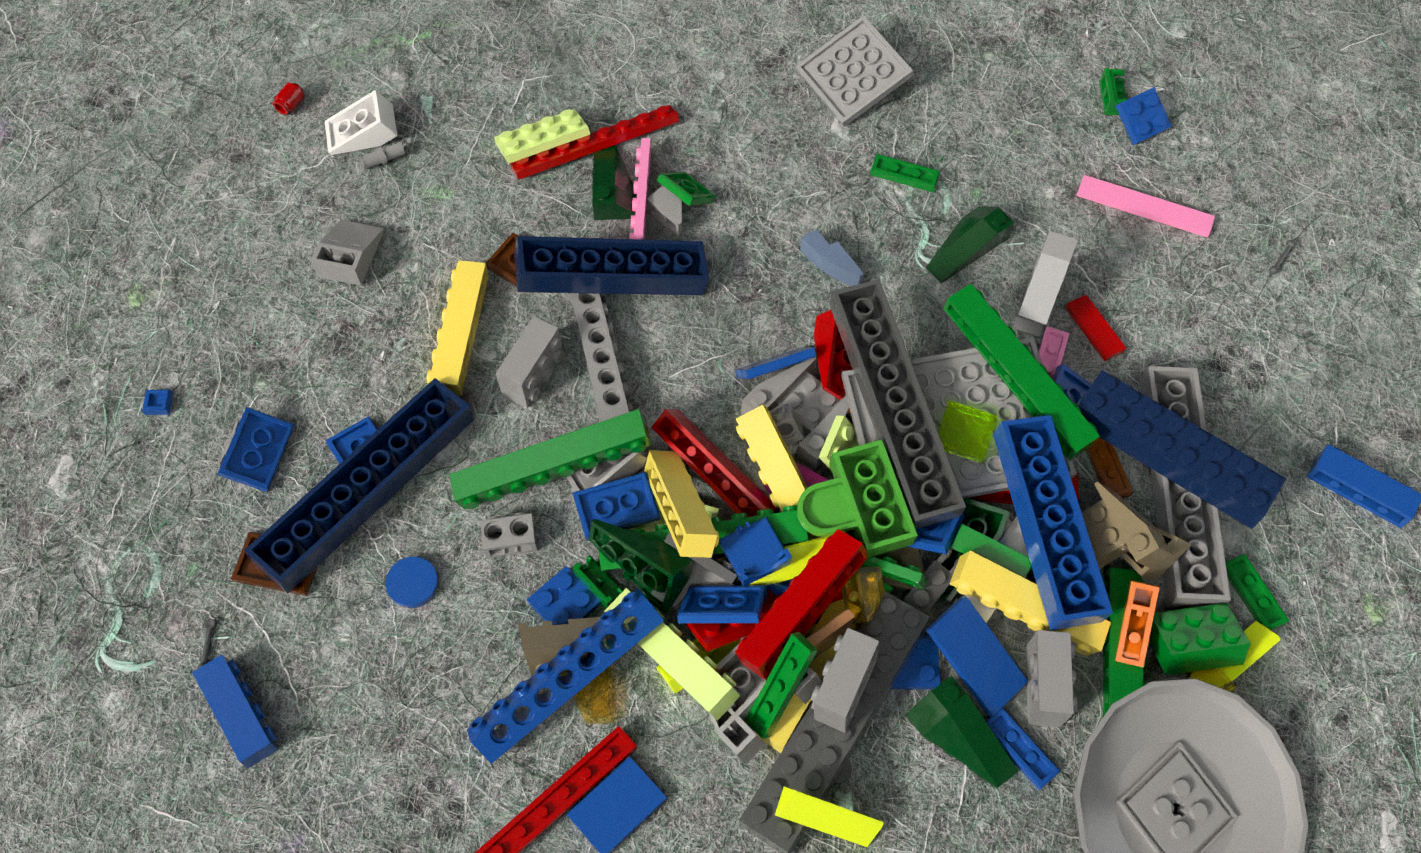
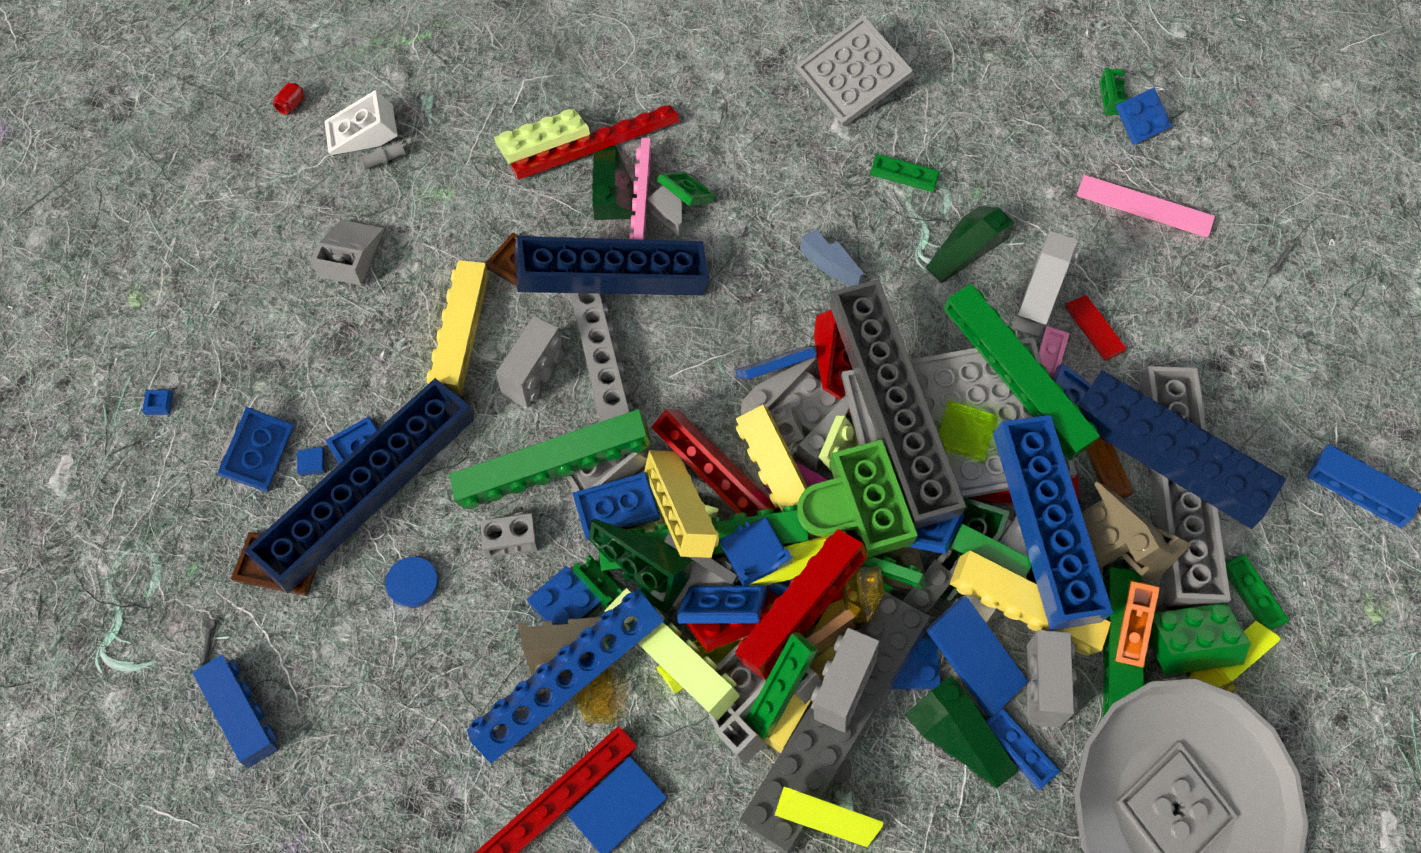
none -> blue tile [297,447,325,476]

